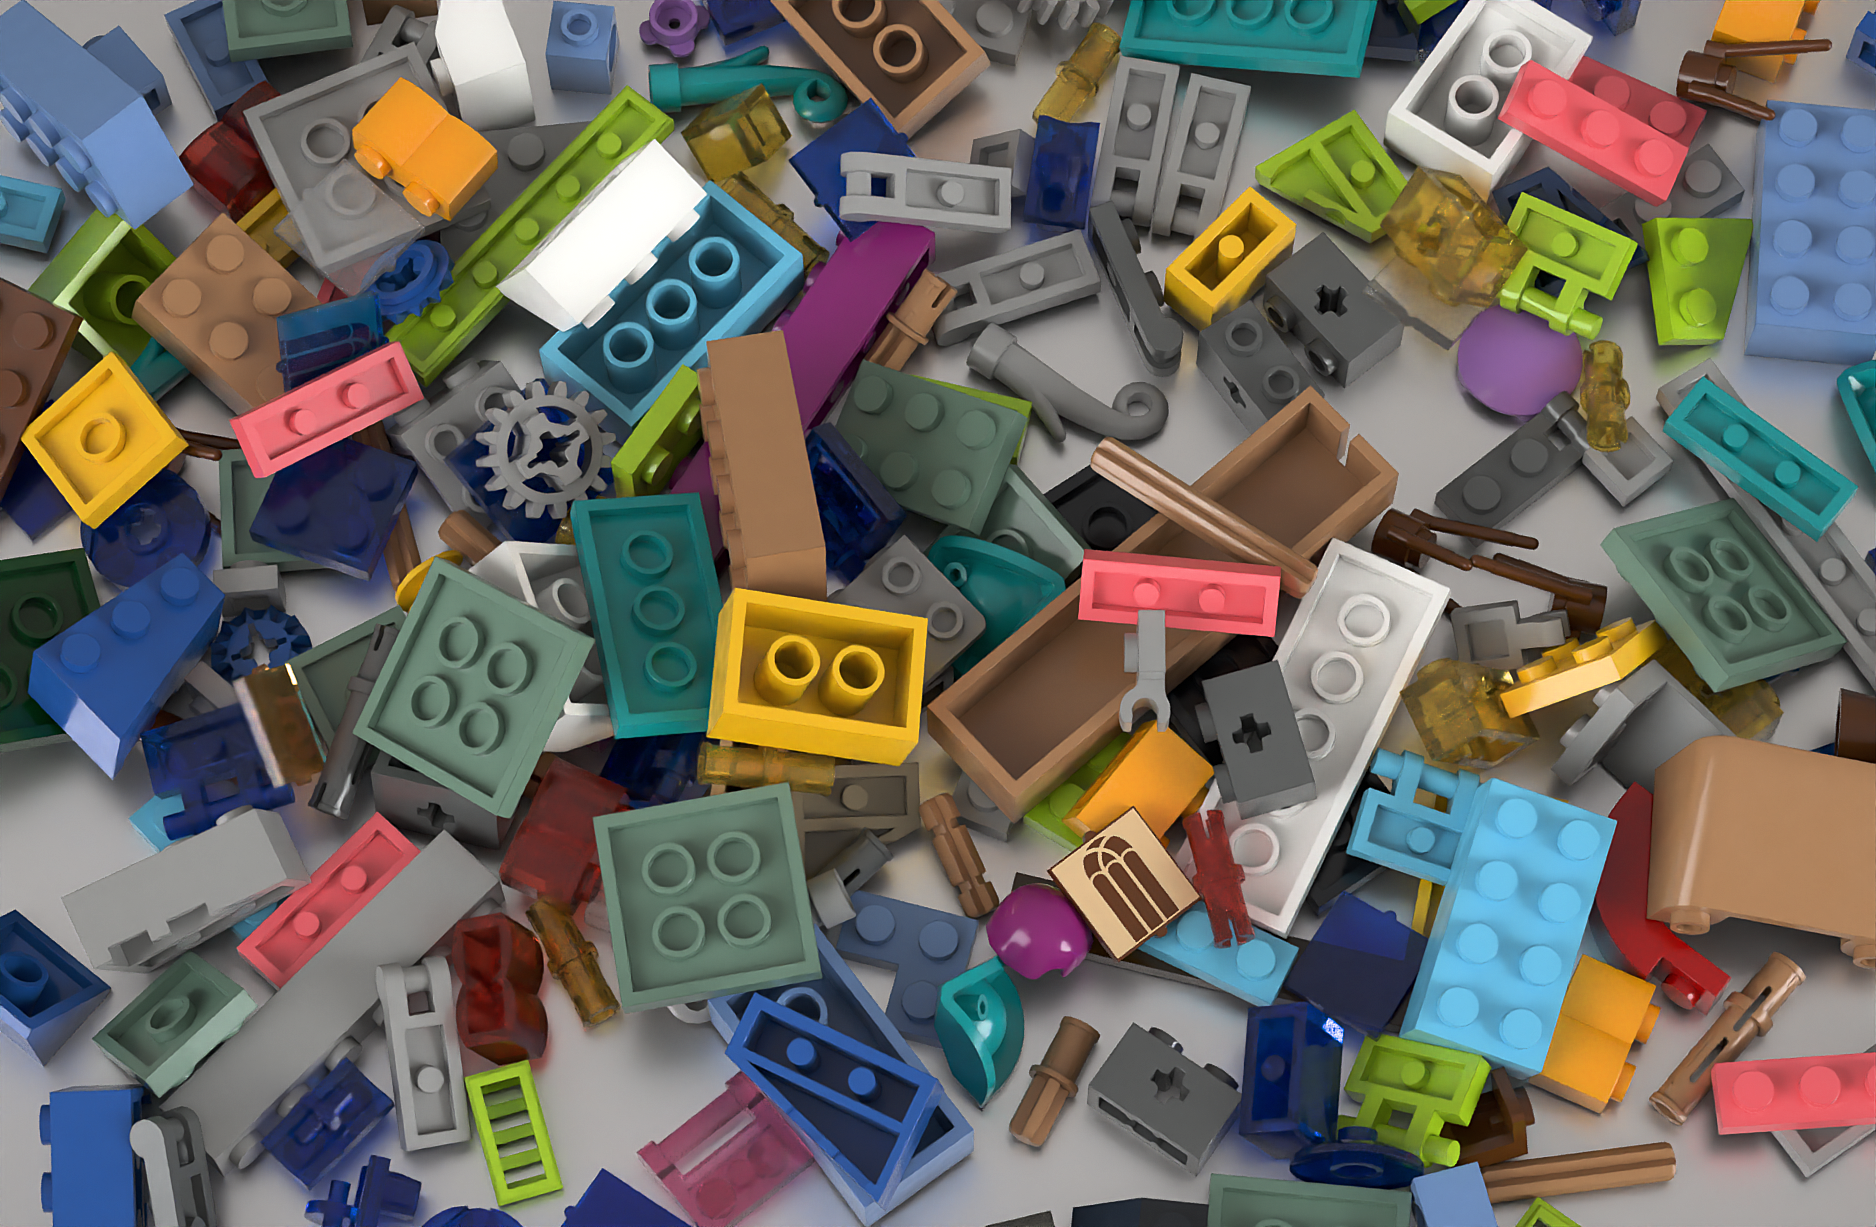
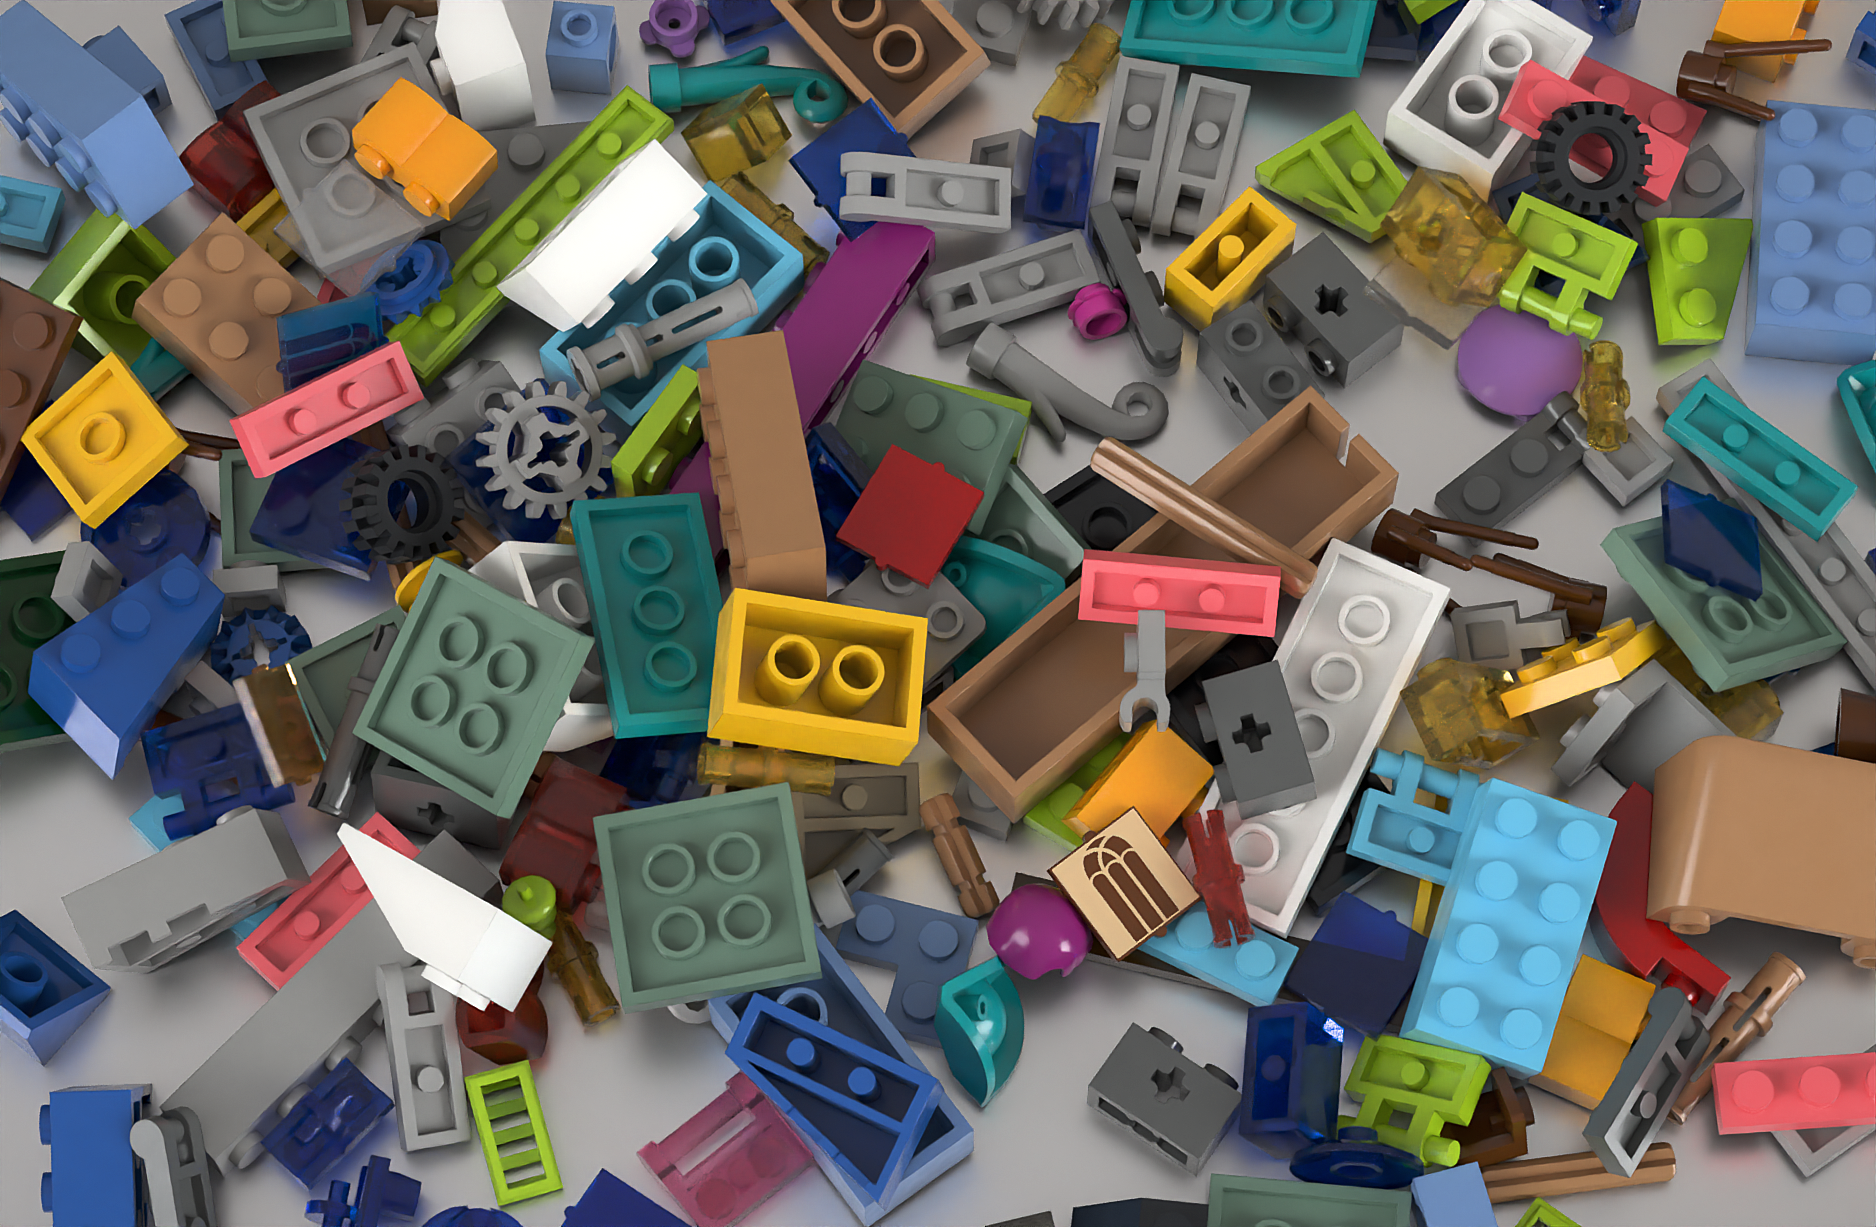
sand green plate [92,949,258,1098] -> none
medium nougat axle [858,268,958,371] -> none
medium nougat axle [1009,1016,1100,1147] -> none
none -> light grey plate [51,541,123,622]
none -> white slope [337,822,553,1012]
none -> black tyre [339,444,465,565]
none -> lime hair [502,875,557,939]
none -> light grey pin [566,278,759,402]
none -> red piece [836,444,985,589]
none -> dark pink plate [1068,283,1127,340]
none -> black tyre [1529,101,1653,215]
none -> dark grey plate [1582,987,1710,1178]
none -> clear blue piece [1660,479,1763,602]

